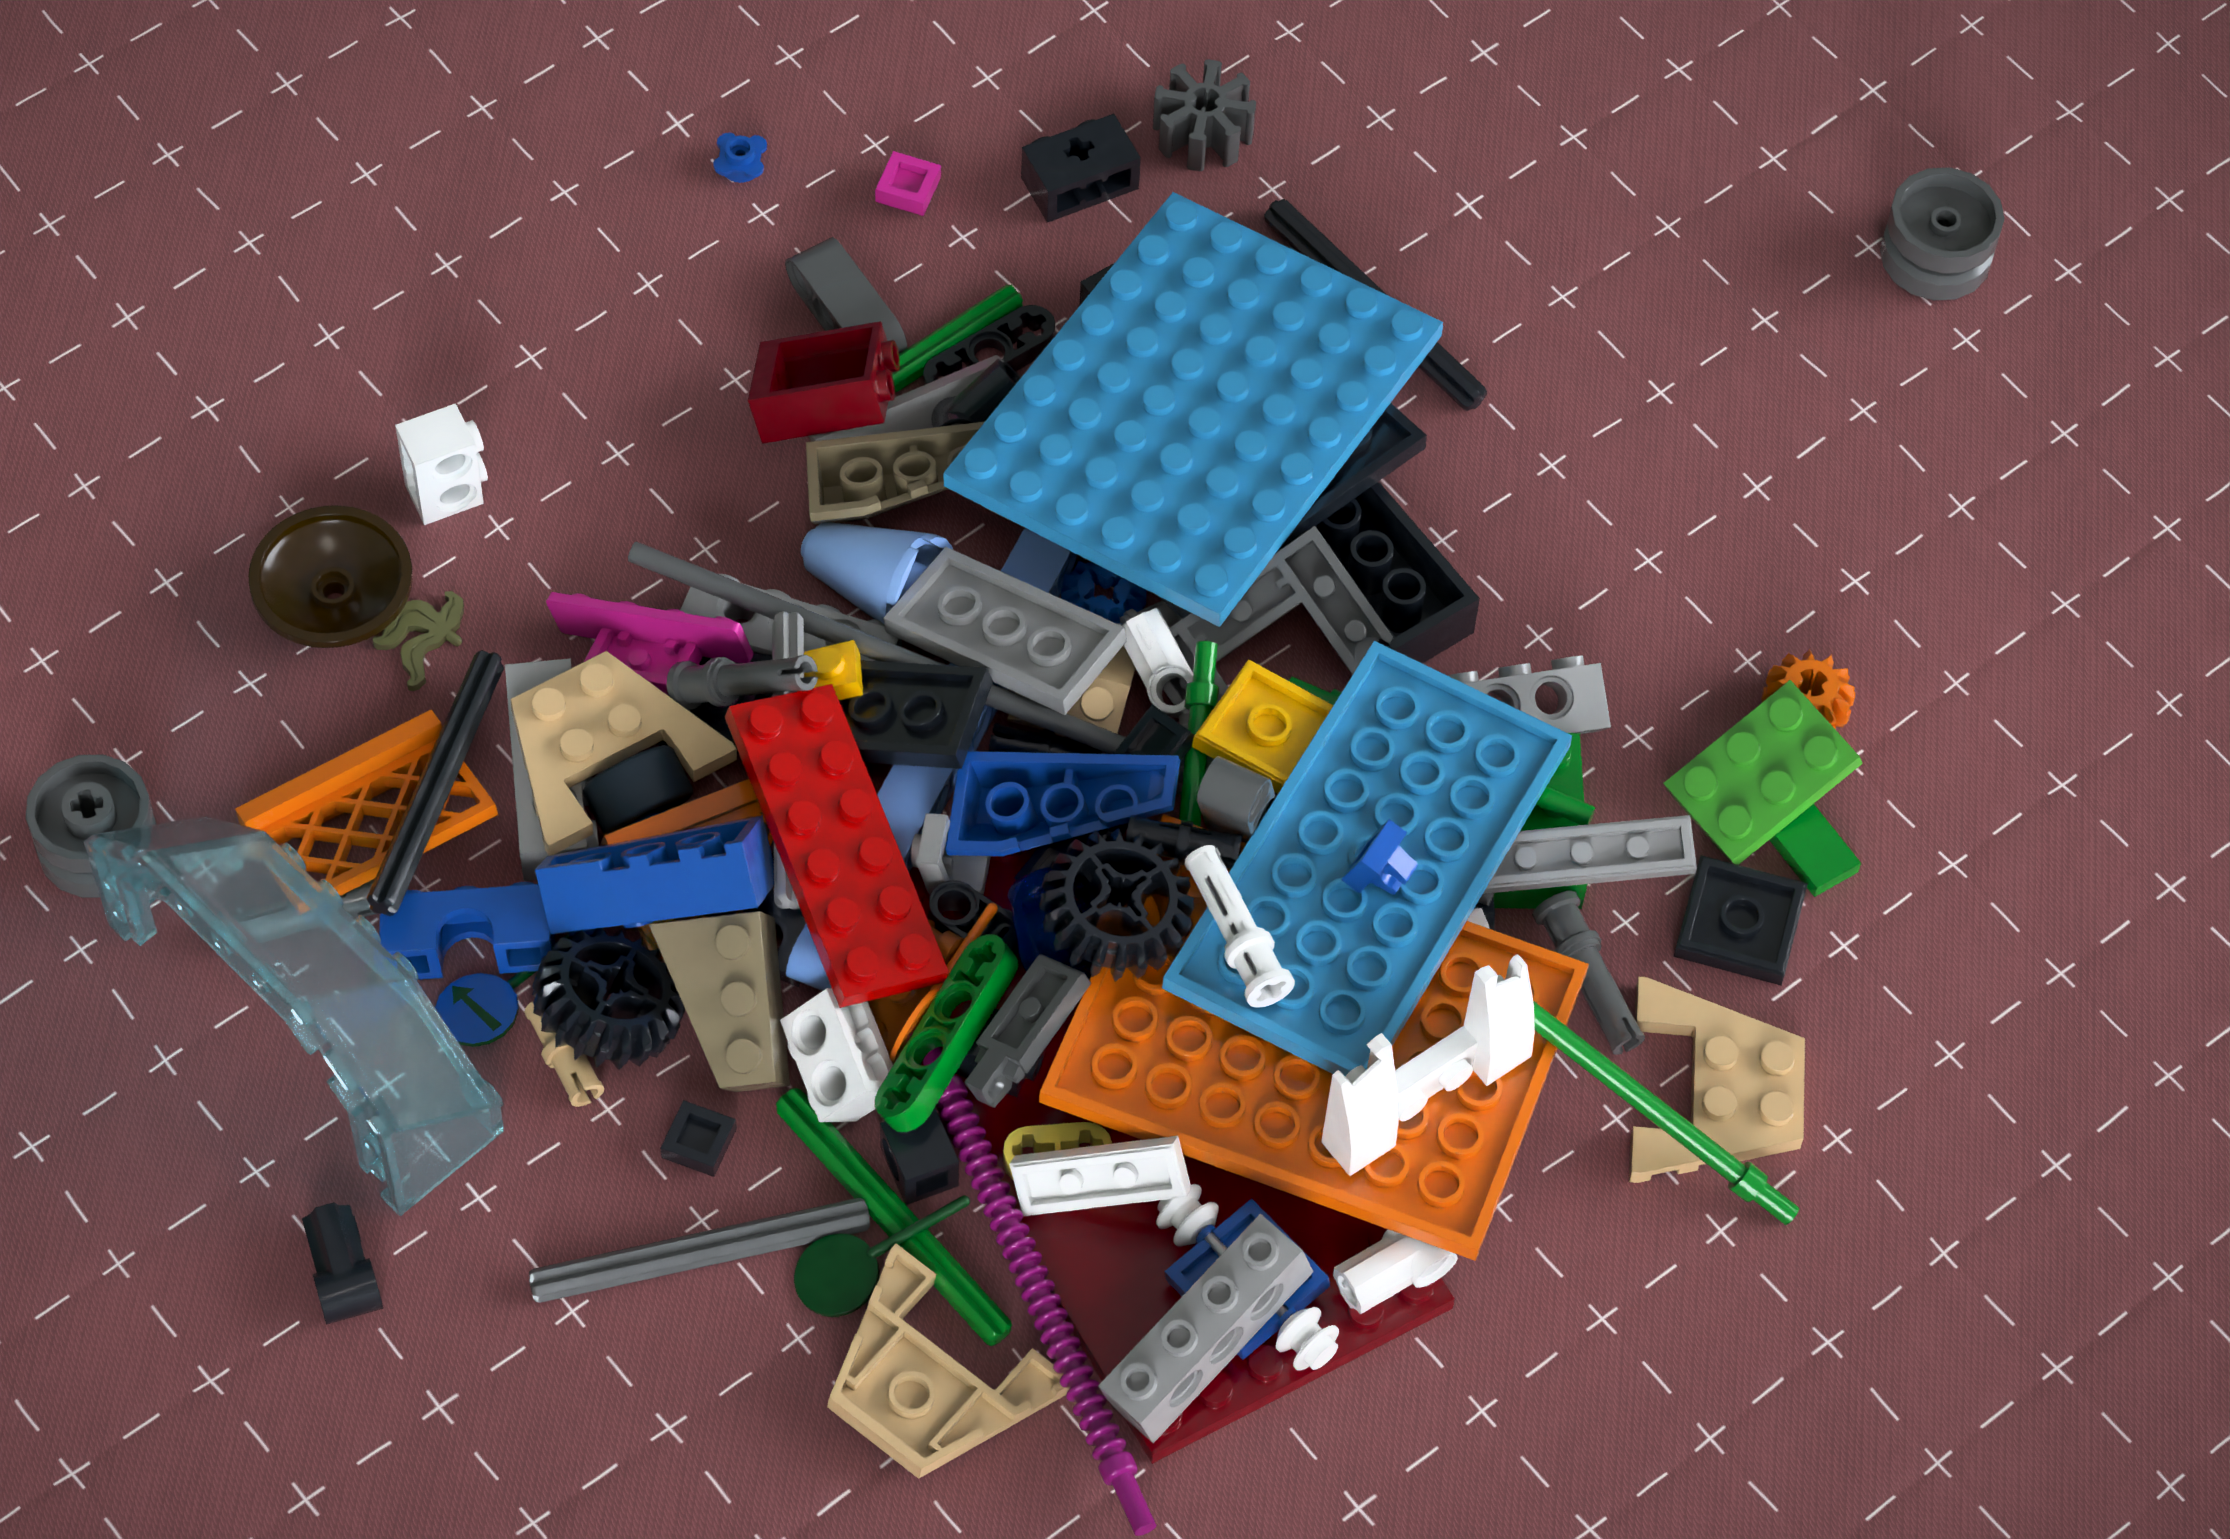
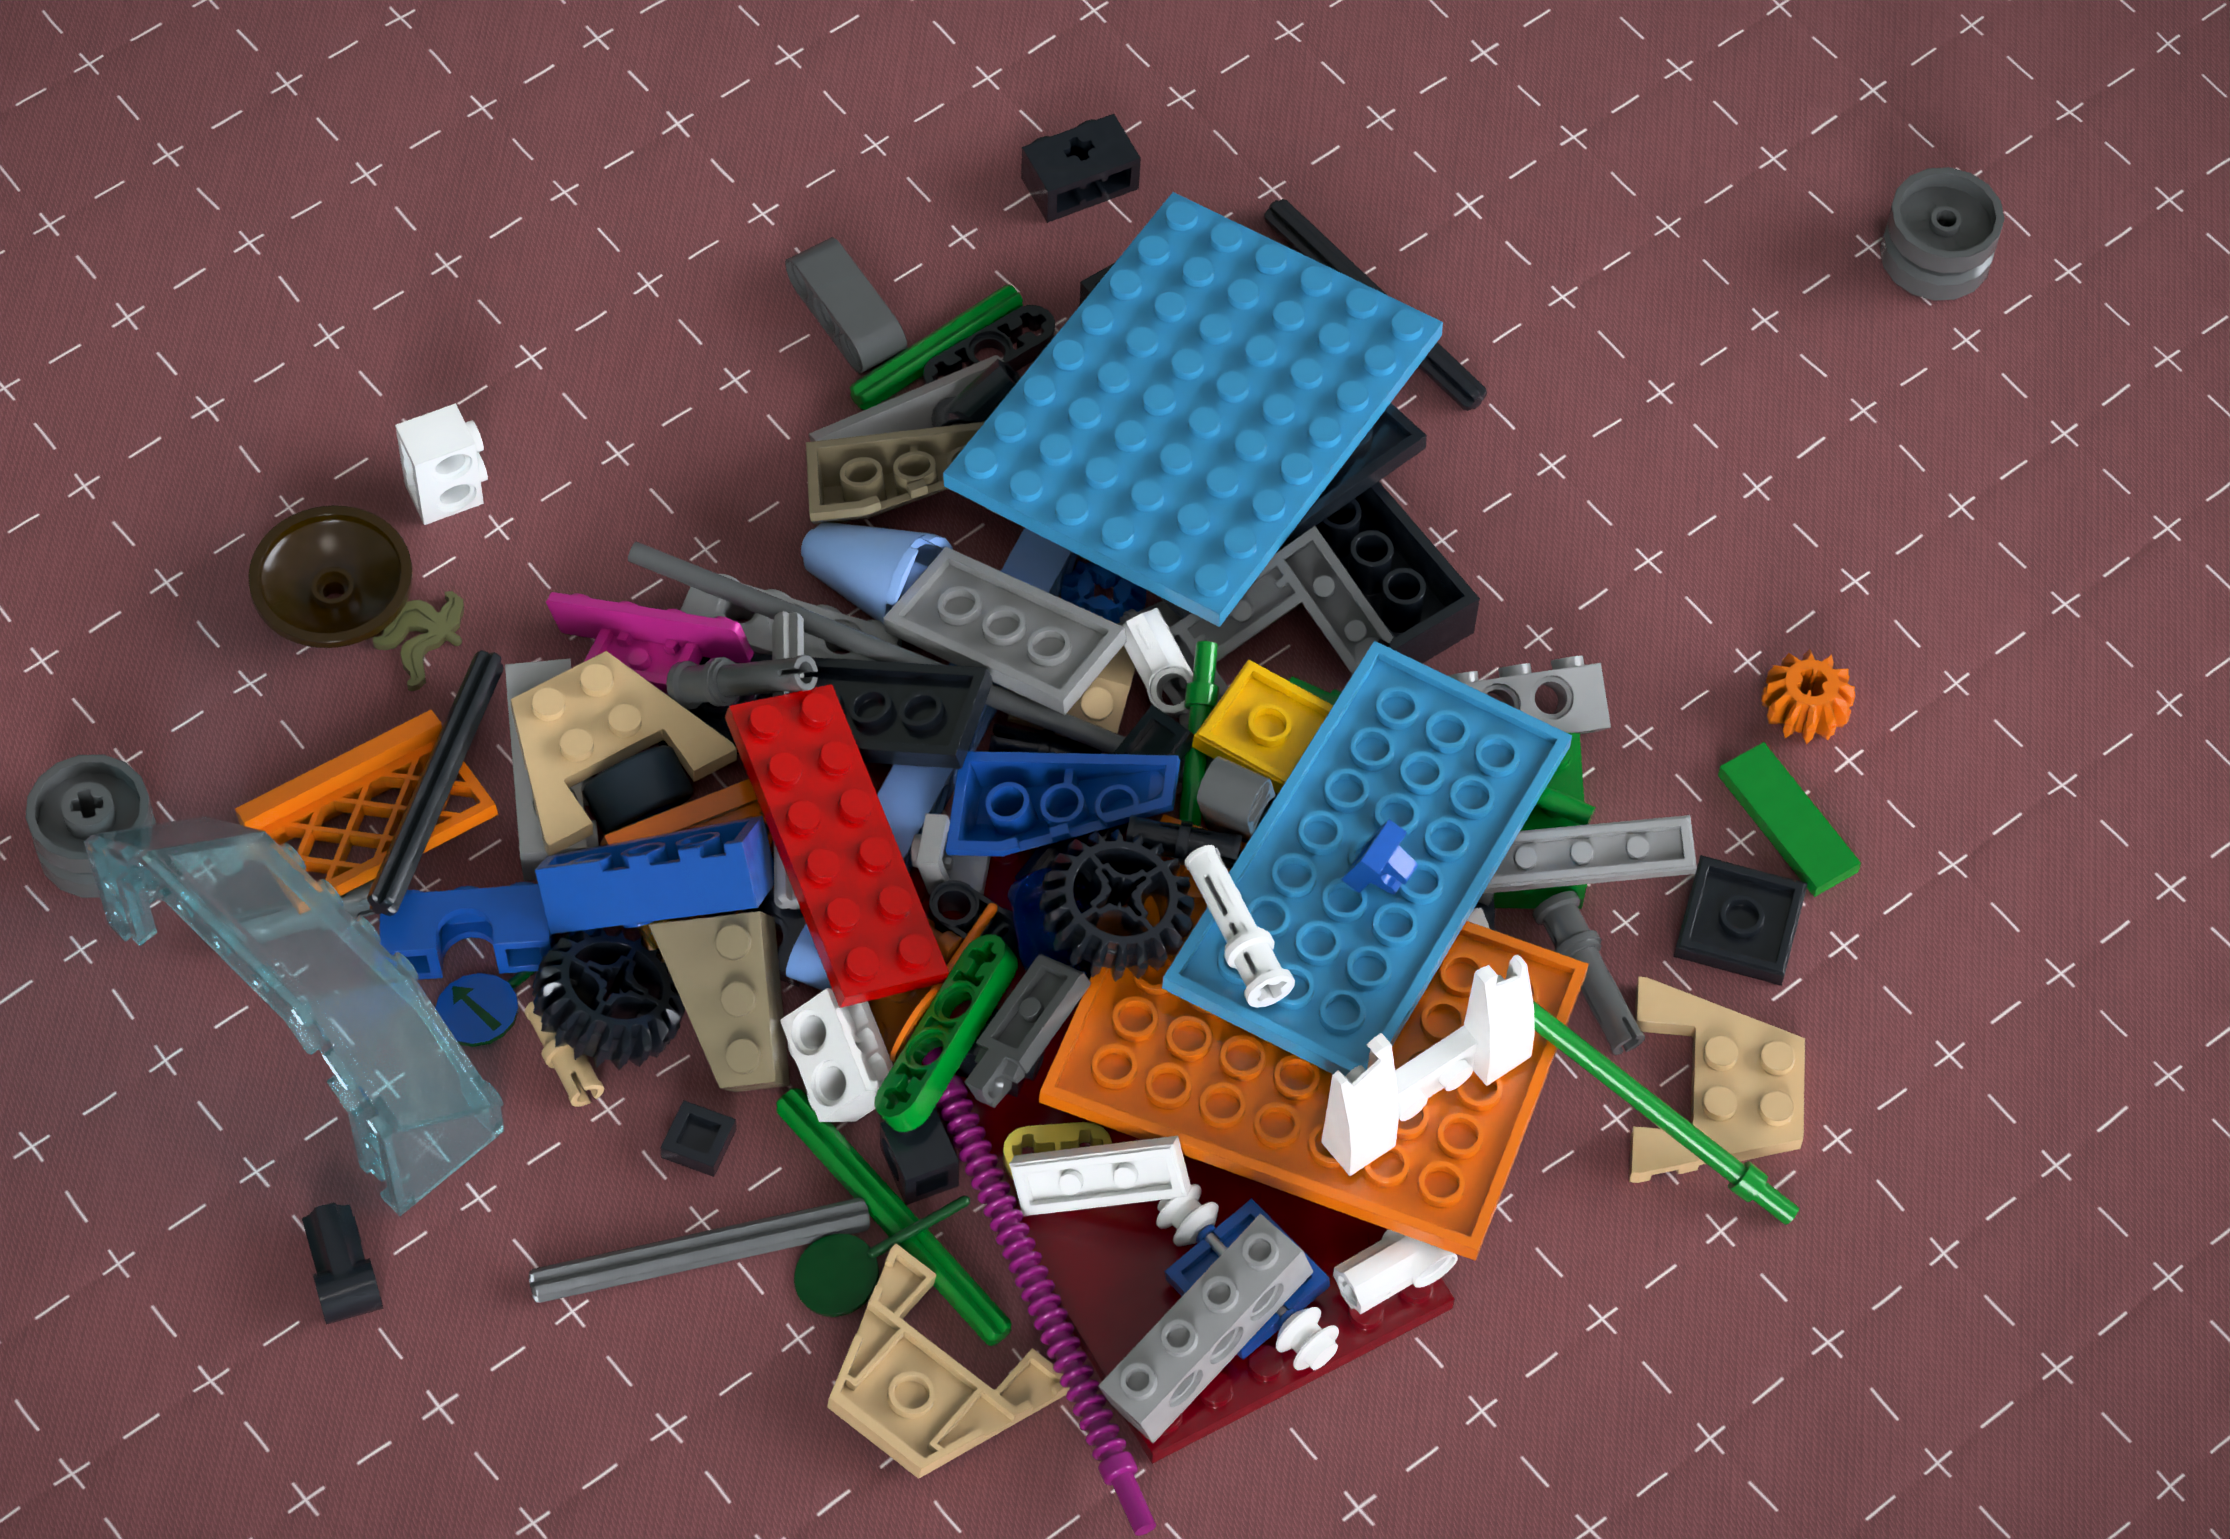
blue plate [713,133,767,183] -> none
dark red window [748,321,900,444] -> none
yellow plate [804,640,863,700] -> none
dark pink plate [875,151,941,216] -> none
dark grey gear [1153,59,1256,171] -> none
bright green plate [1663,680,1863,865] -> none

